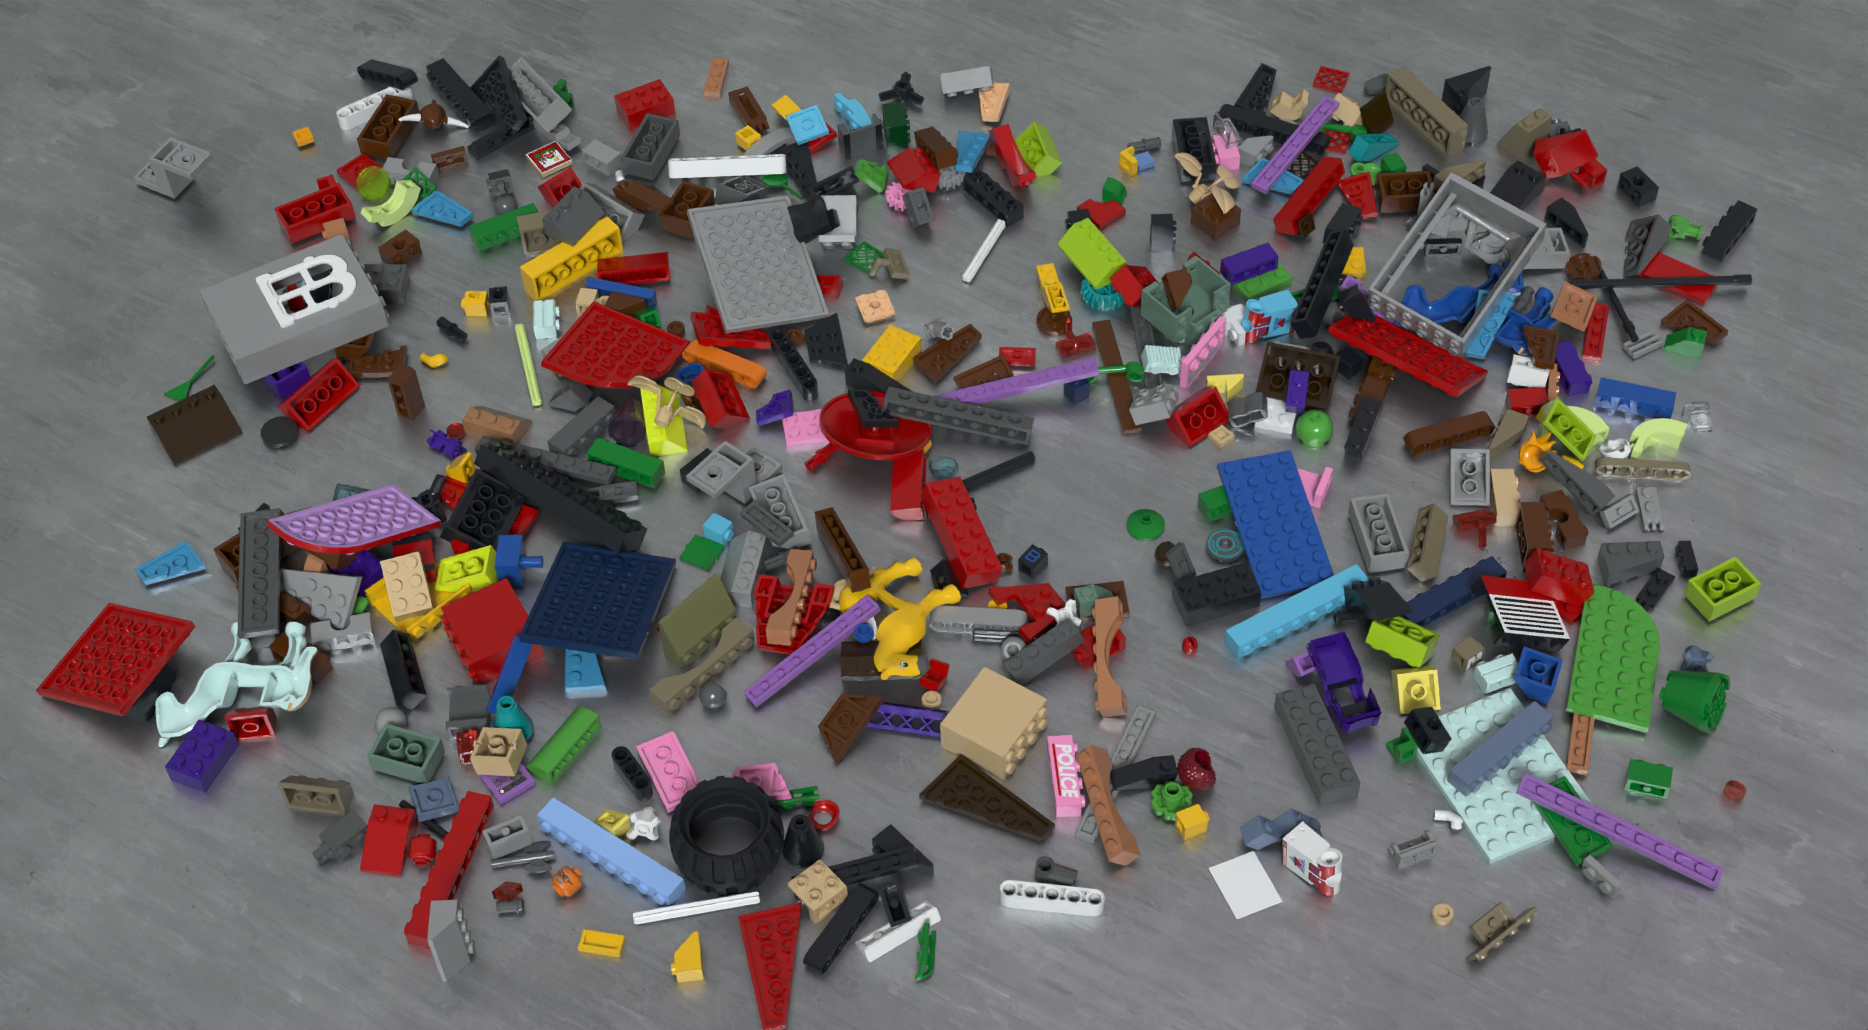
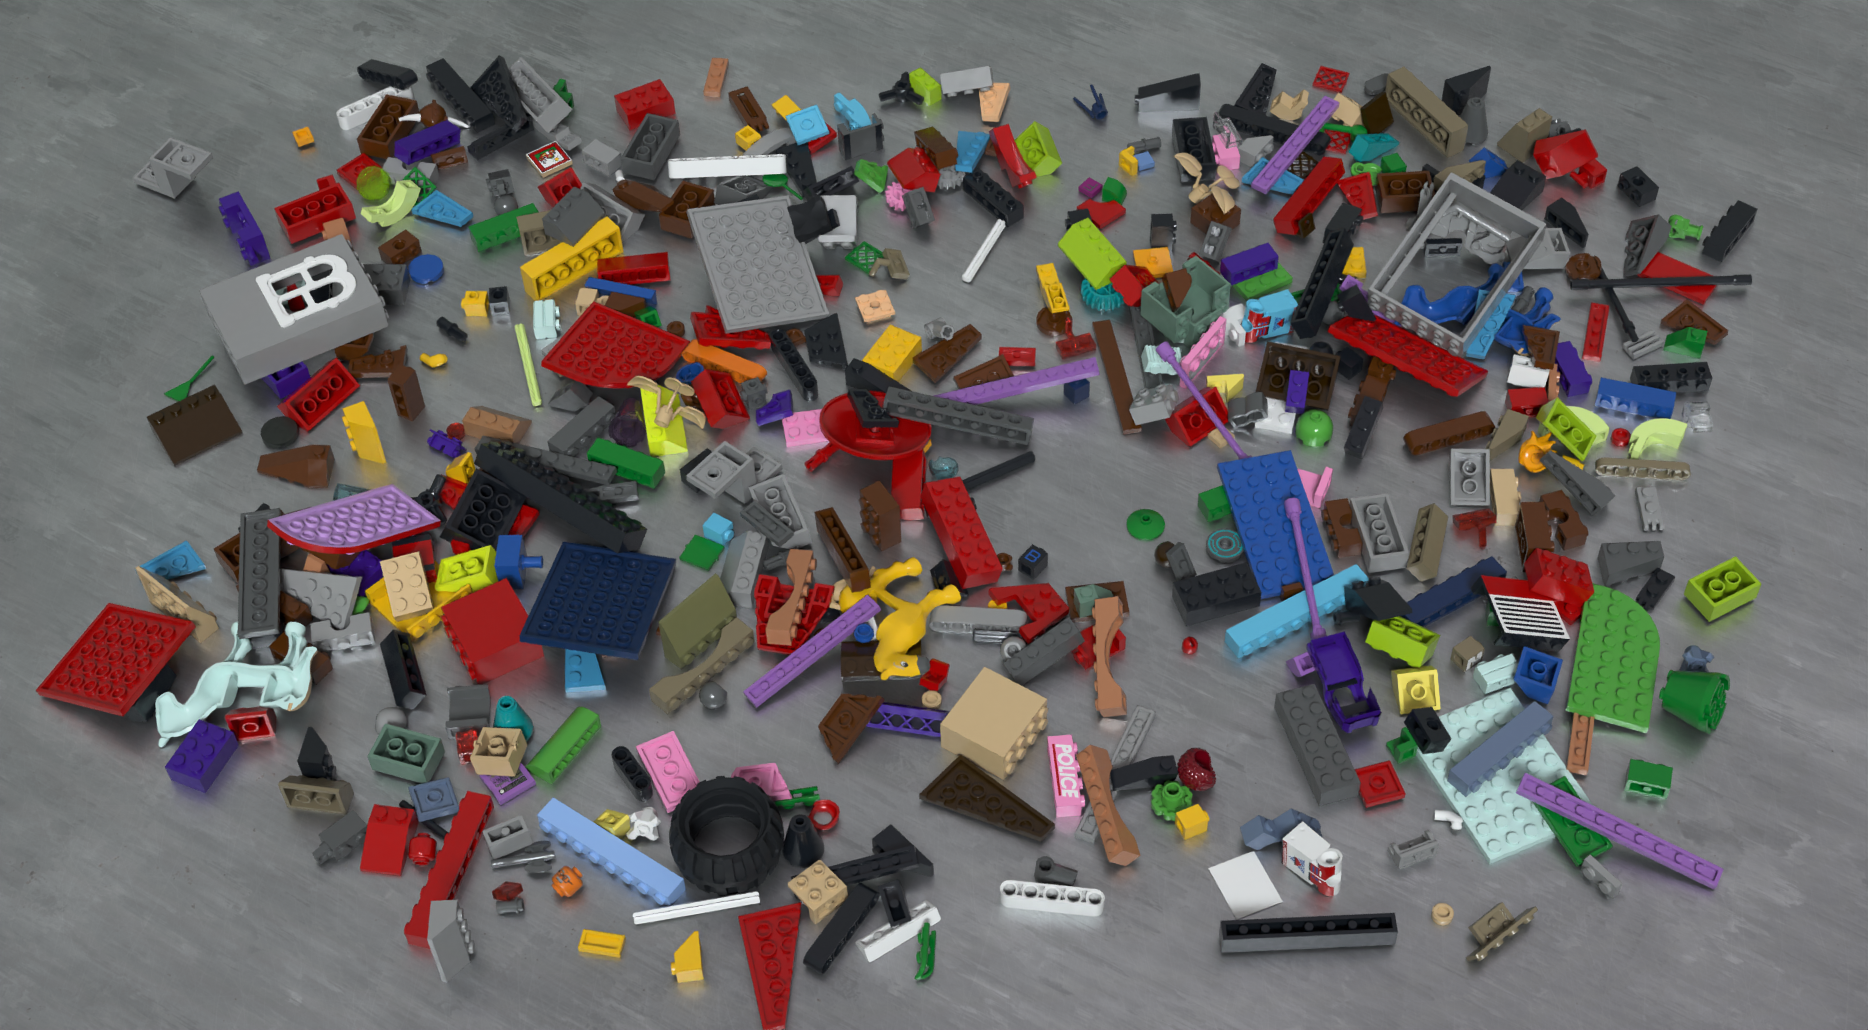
blue slope [485,635,532,714] -> none
dark green brick [882,102,911,152] -> none
white rock [1046,598,1082,628] -> none
green piece [1086,362,1144,383] -> none
nougat plate [1550,281,1598,332] -> none
white hair [1599,438,1631,459] -> none
light grey plate [1599,494,1639,529] -> none
black piece [1675,540,1699,578] -> none
clear red tile [1723,780,1746,801] -> none
none -> tan slope [135,566,219,643]
none -> dark purple brick [218,191,271,266]
none -> reddish brown wedge [257,445,335,488]
none -> black slope [297,727,336,780]
none -> yellow slope [341,401,386,464]
none -> dark purple brick [394,120,461,165]
none -> blue tile [408,254,444,284]
none -> dark grey brick [740,377,768,410]
none -> reddish brown brick [859,480,902,551]
none -> lime brick [909,67,942,106]
none -> dark blue plant [1073,84,1108,120]
none -> magenta tile [1078,177,1103,198]
none -> light orange plate [1133,247,1173,278]
none -> black slope [1135,73,1201,112]
none -> medium lavender hose [1156,341,1252,459]
none -> dark grey brick [1199,221,1232,262]
none -> black brick [1219,913,1398,953]
none -> reddish brown tile [1280,582,1303,601]
none -> medium lavender hose [1284,498,1327,640]
none -> reddish brown arch [1321,498,1363,558]
none -> red plate [1355,760,1406,808]
none -> blue slope [1469,147,1508,179]
none -> red tile [1611,428,1631,447]
none -> black brick [1630,362,1712,393]

